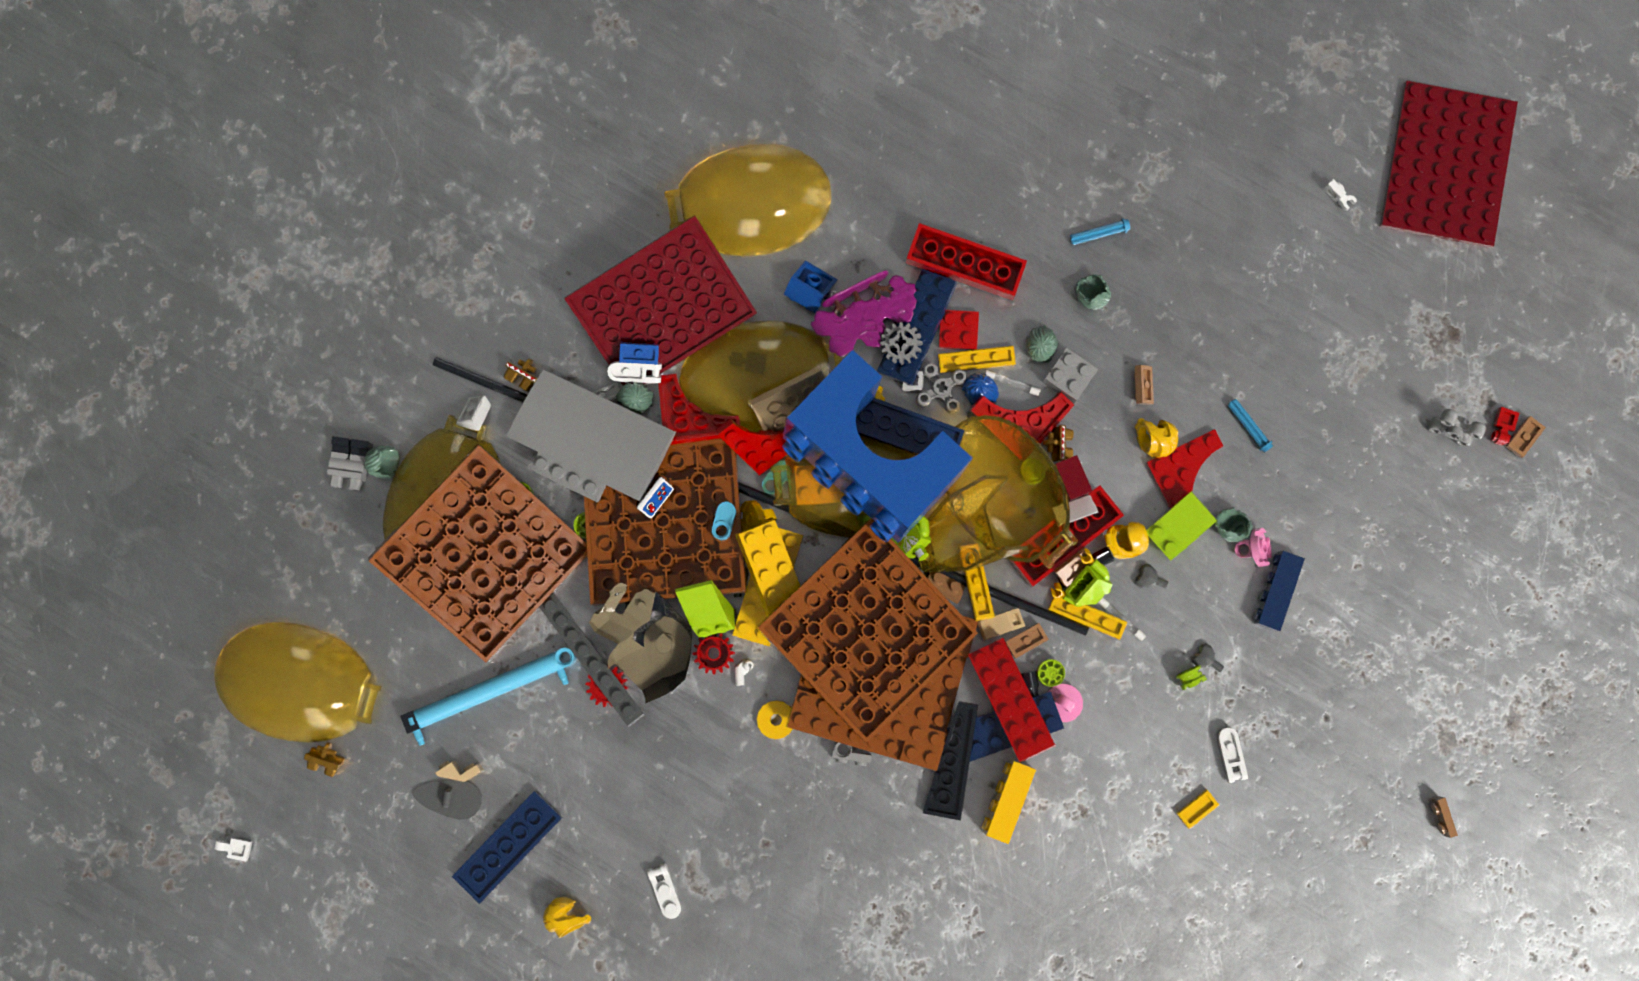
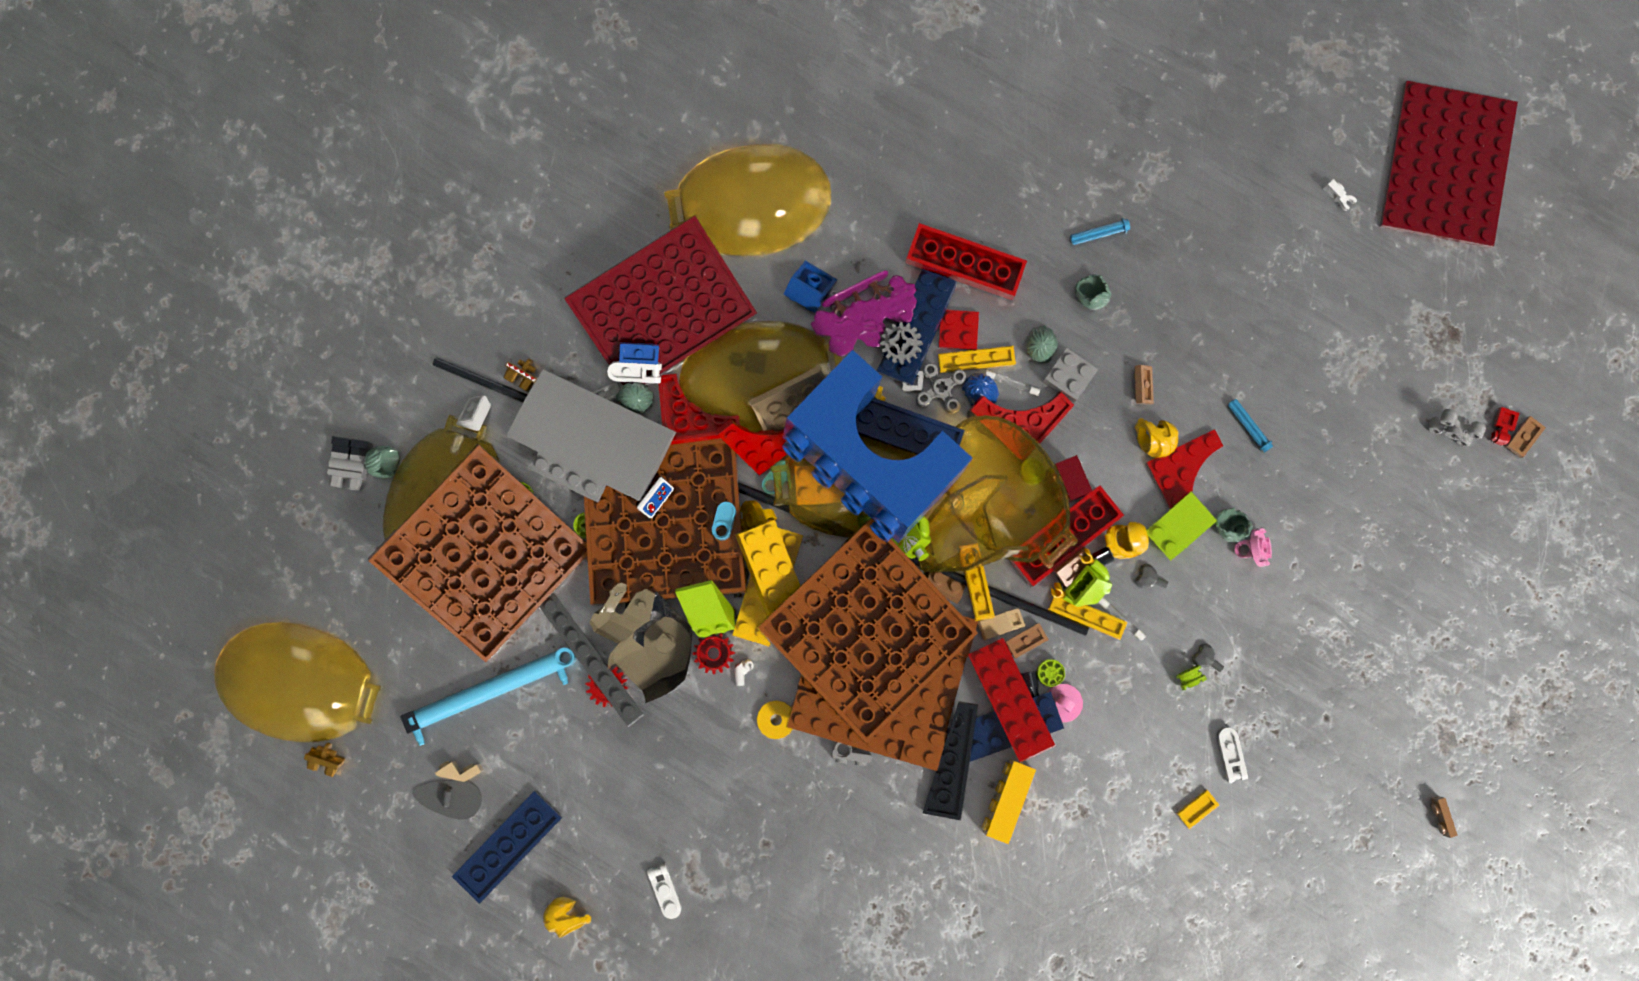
white plate [214,838,252,862] -> none
pearl gold hips [1042,425,1074,462] -> none
white slope [1053,495,1098,526] -> none
dark blue brick [1253,551,1305,632] -> none

